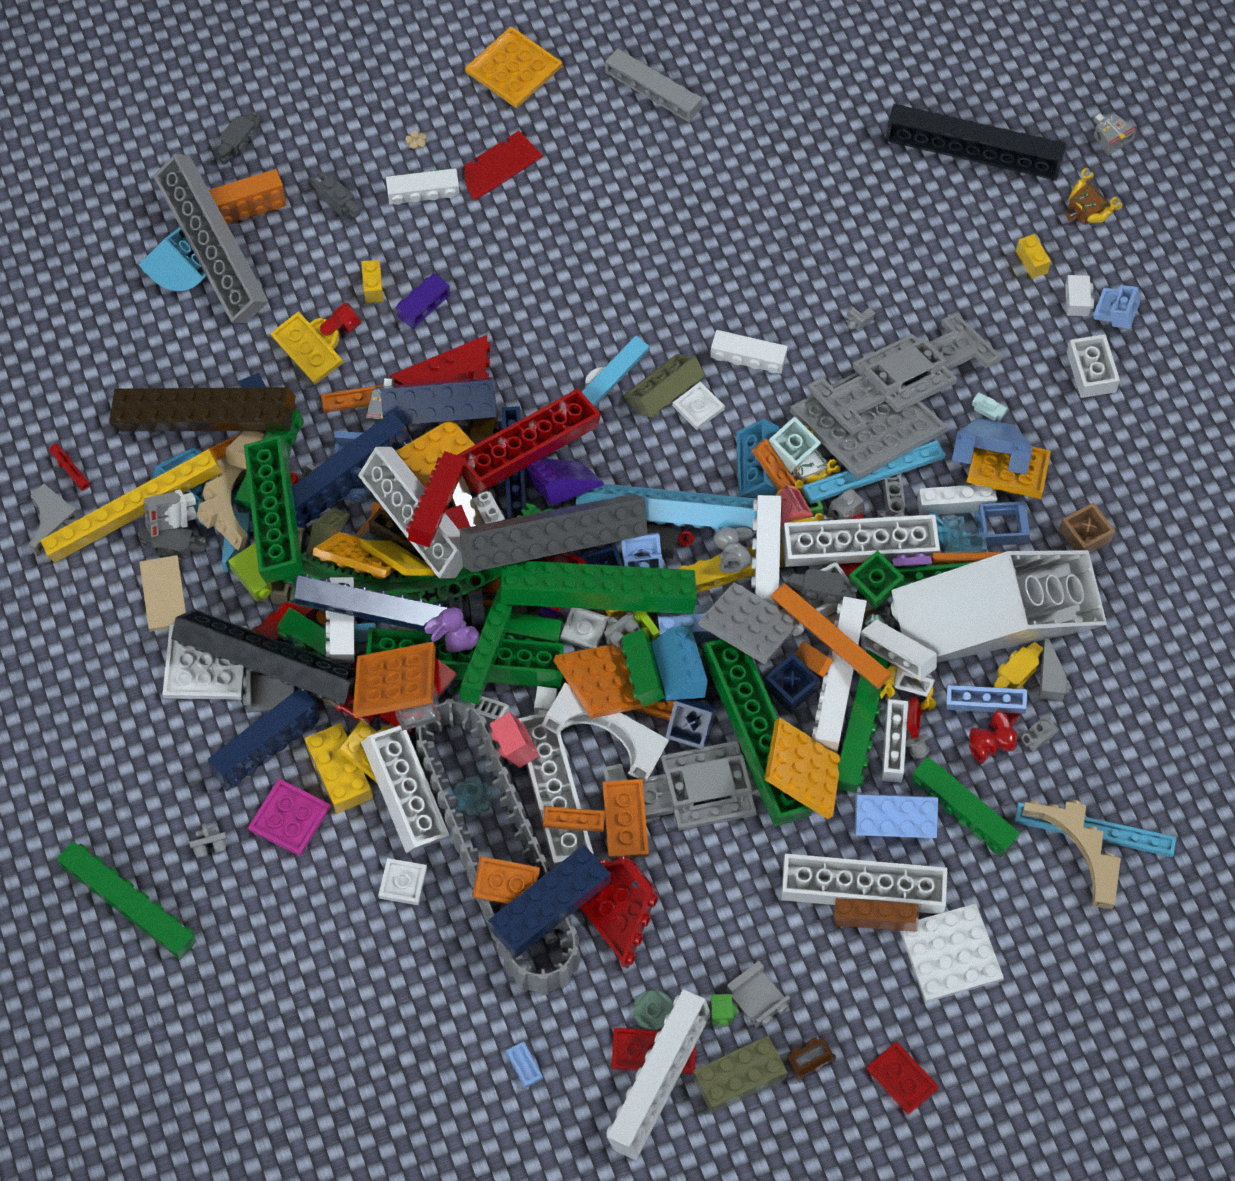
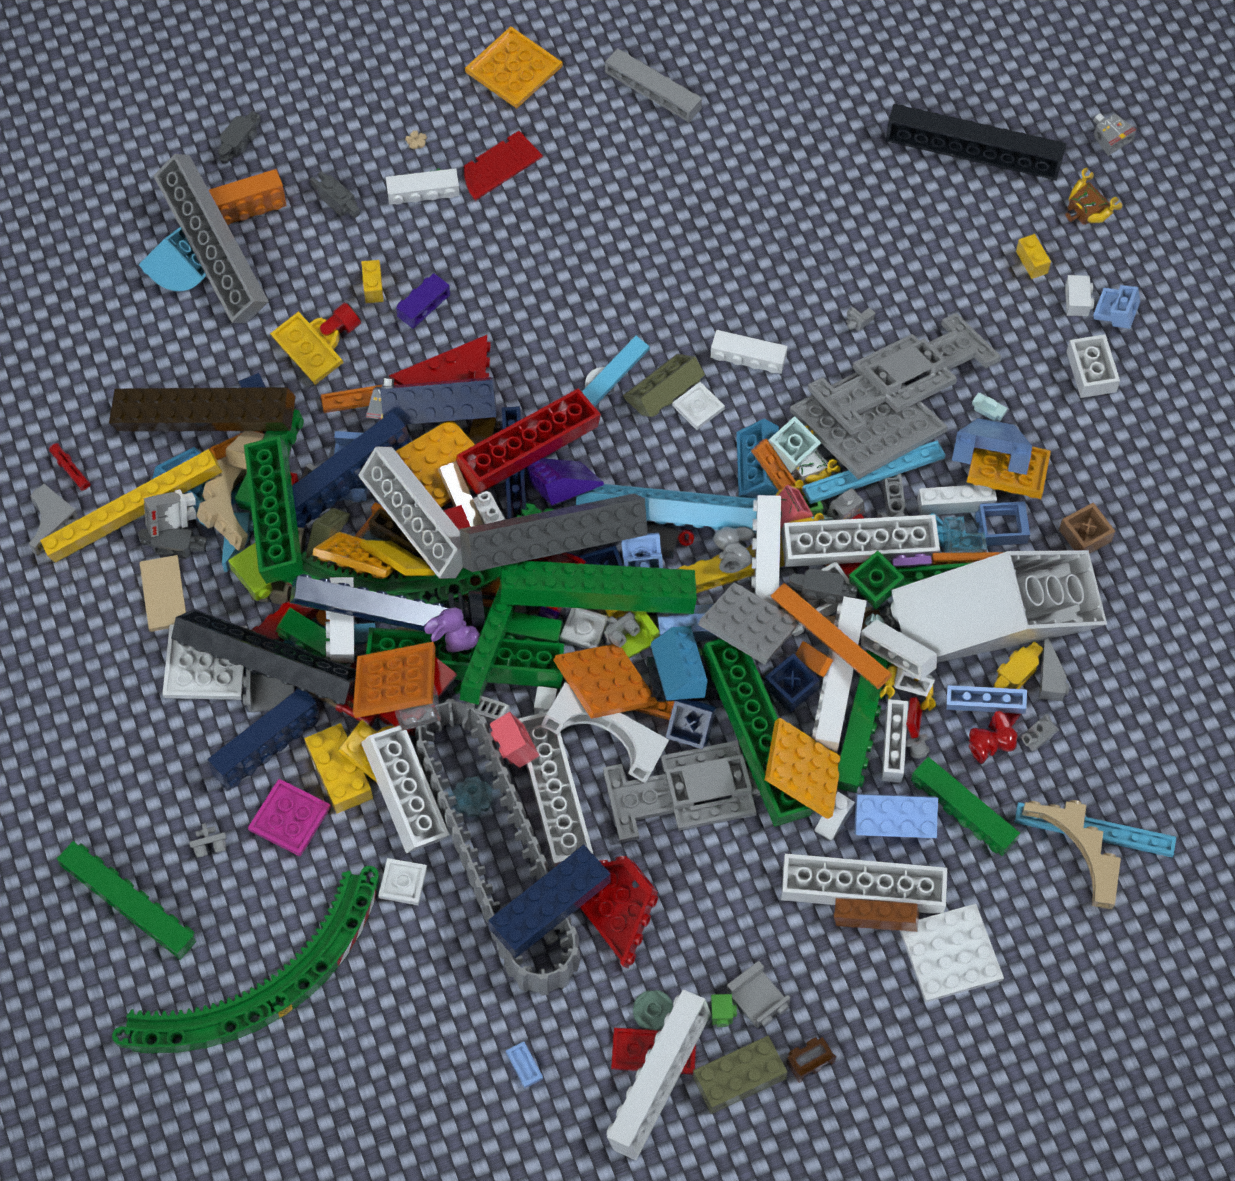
red brick [406,451,466,548] -> none
orange tile [472,856,540,904] -> none
orange tile [543,806,605,832] -> none
orange plate [603,779,649,859] -> none
green brick [621,629,665,707] -> none
red tile [866,1041,940,1116] -> none
none -> green gear [112,866,379,1053]
none -> white slope [815,792,855,841]

